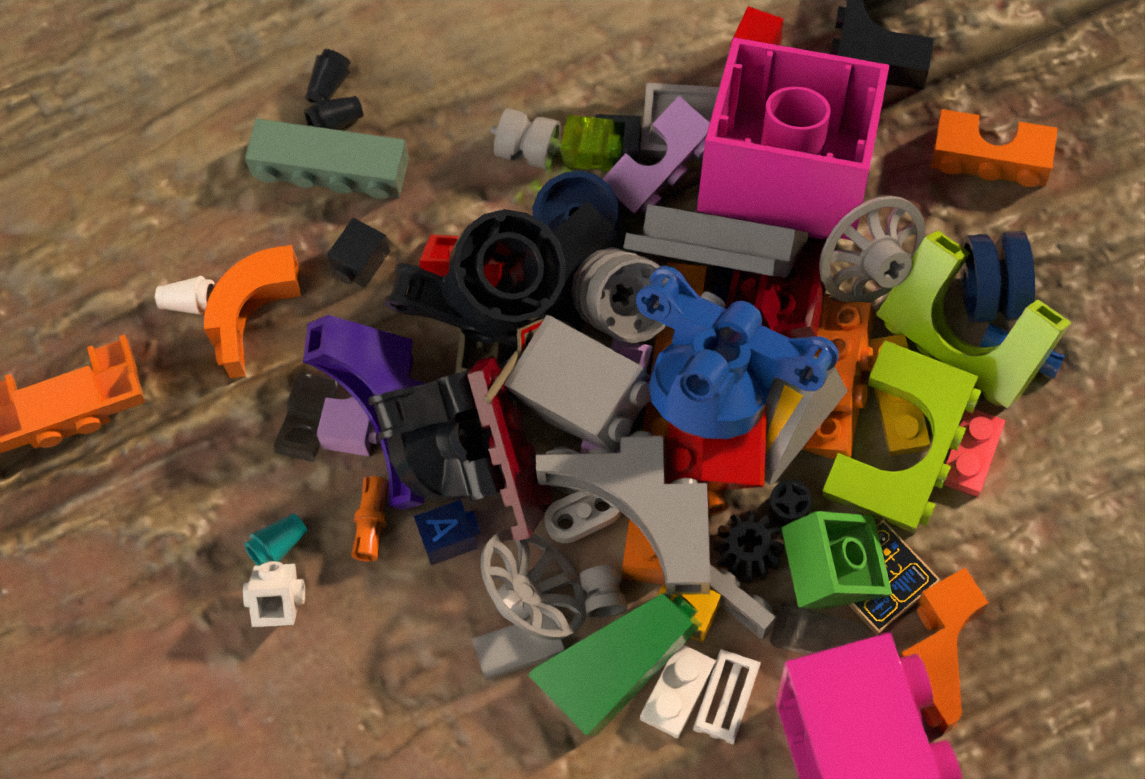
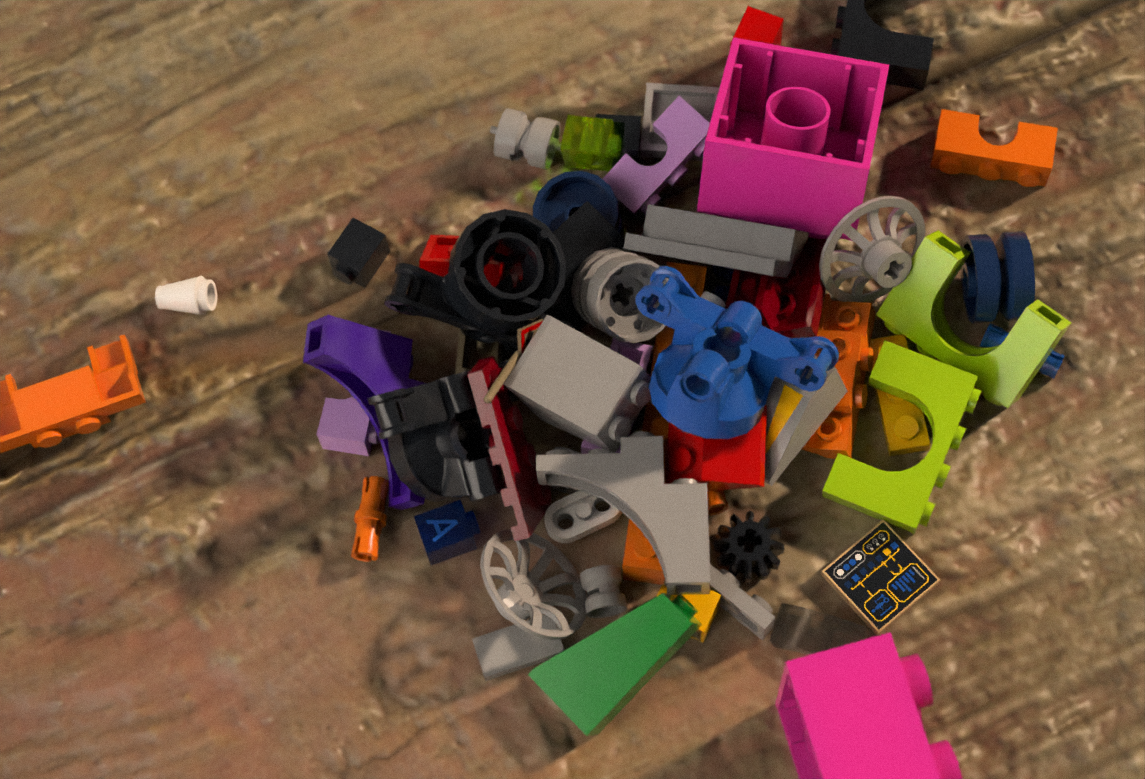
orange arch [204,245,302,379] -> none
white brick [243,561,305,627] -> none
teal cone [244,513,307,566] -> none
sand green brick [245,119,409,199] -> none
clear smoke slope [274,372,338,462] -> none
black cone [304,49,351,103] -> none
black cone [304,96,364,130] -> none
white plate [640,645,716,739] -> none
white tile [693,649,761,745] -> none
black wheel [768,480,811,527] -> none
bright green slope [781,511,892,609] -> none
orange arch [899,567,989,735] -> none
coral plate [944,409,1006,497] -> none

